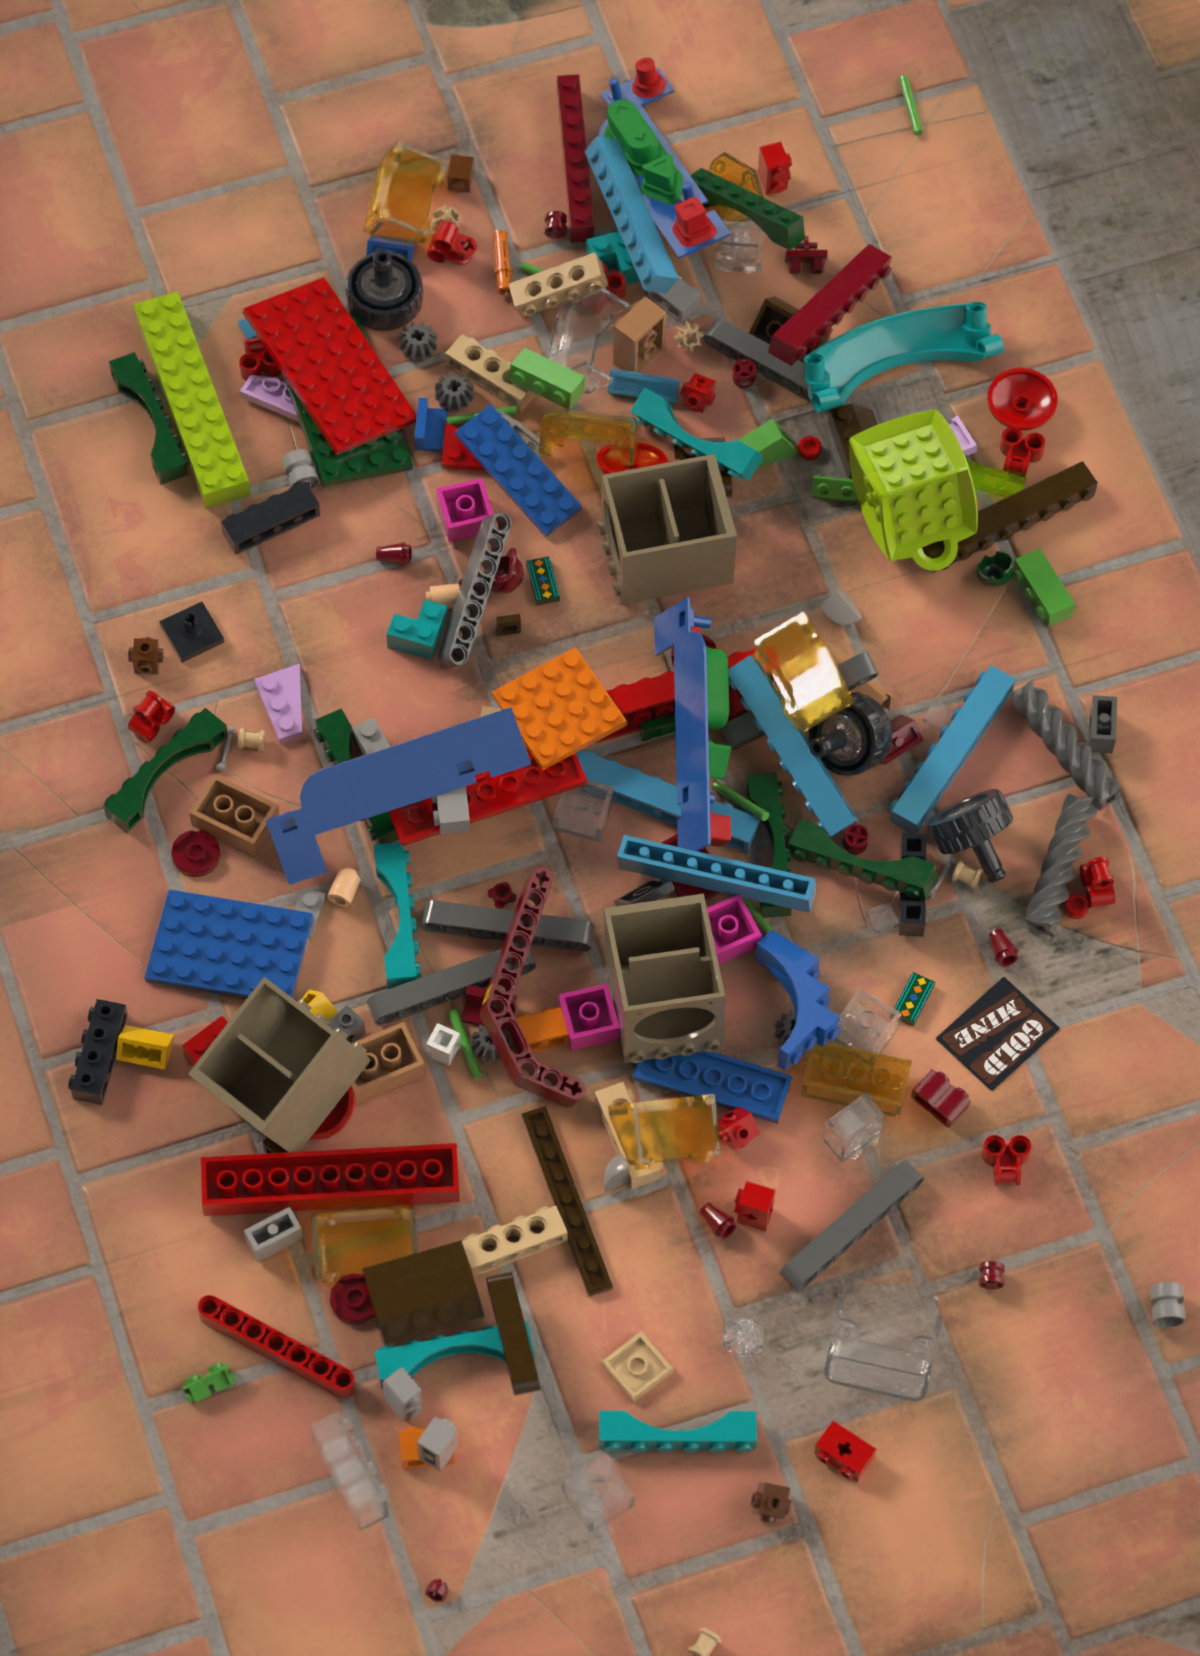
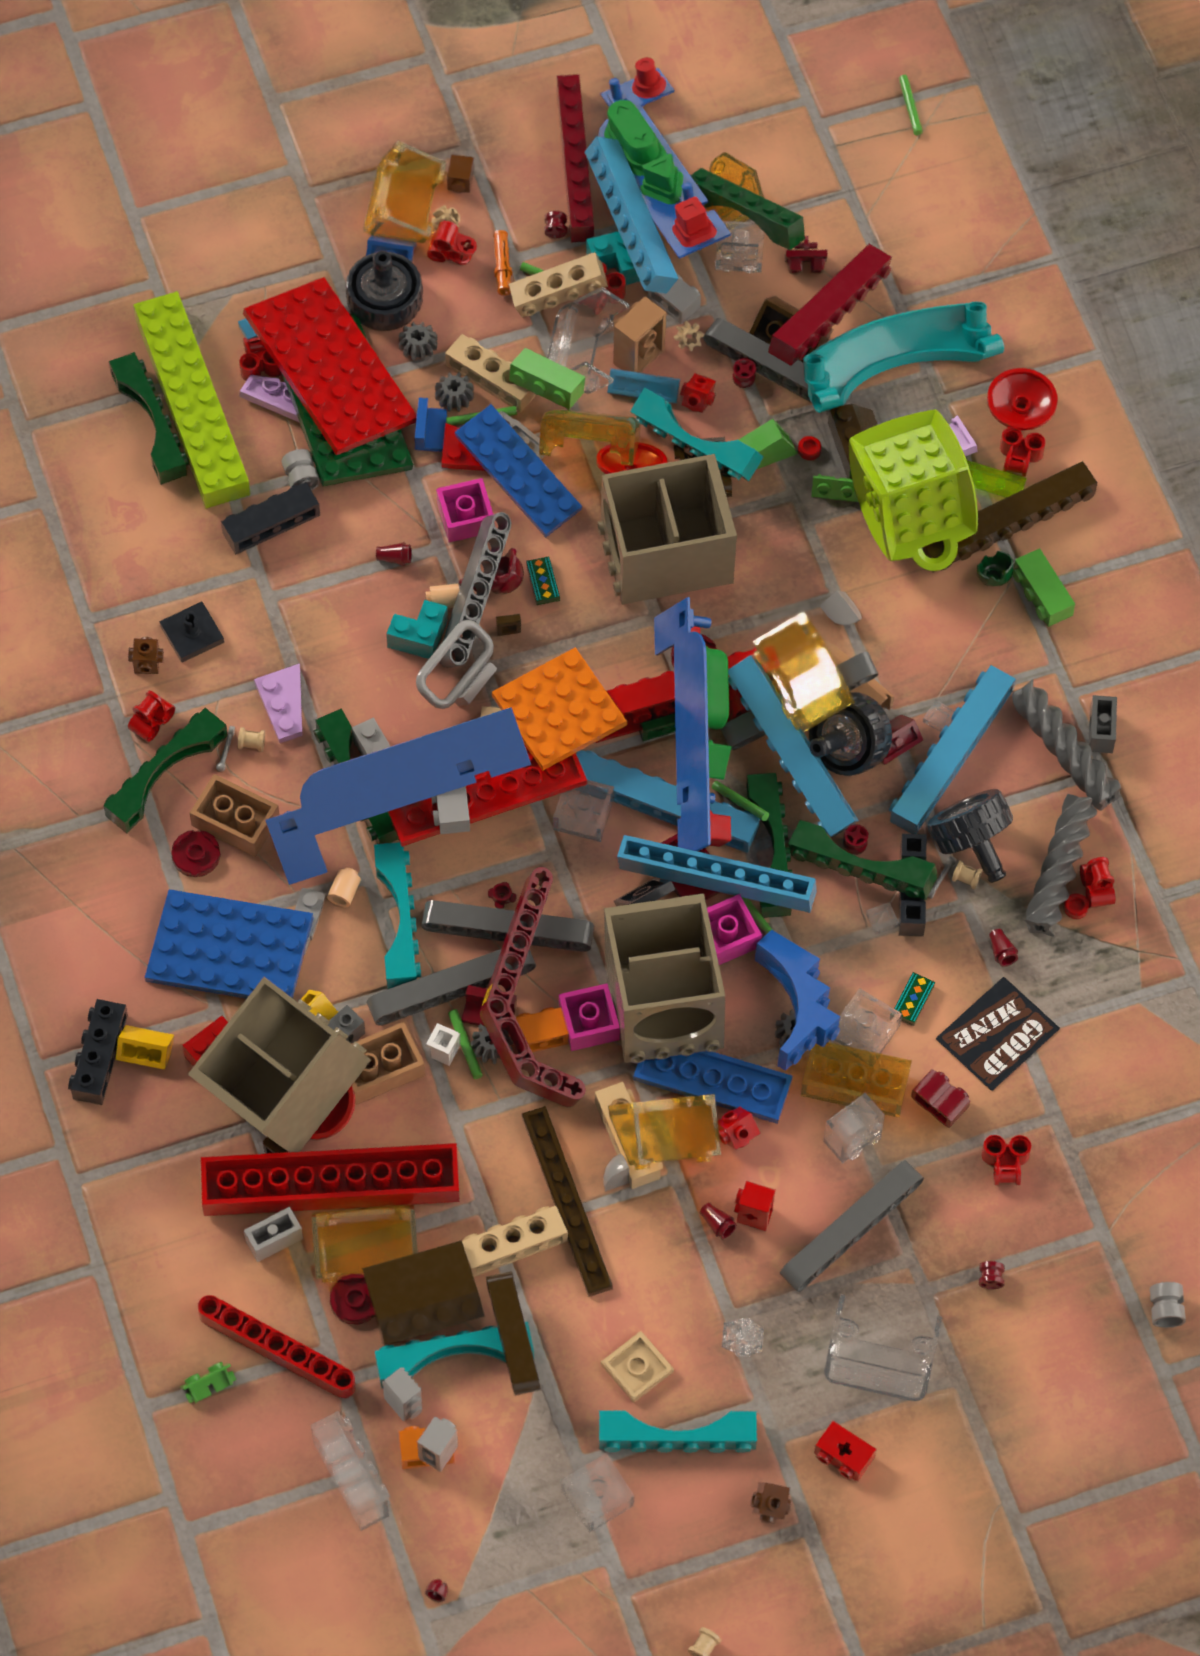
red brick [758,142,792,195] -> none
none -> light grey bar [416,620,497,709]

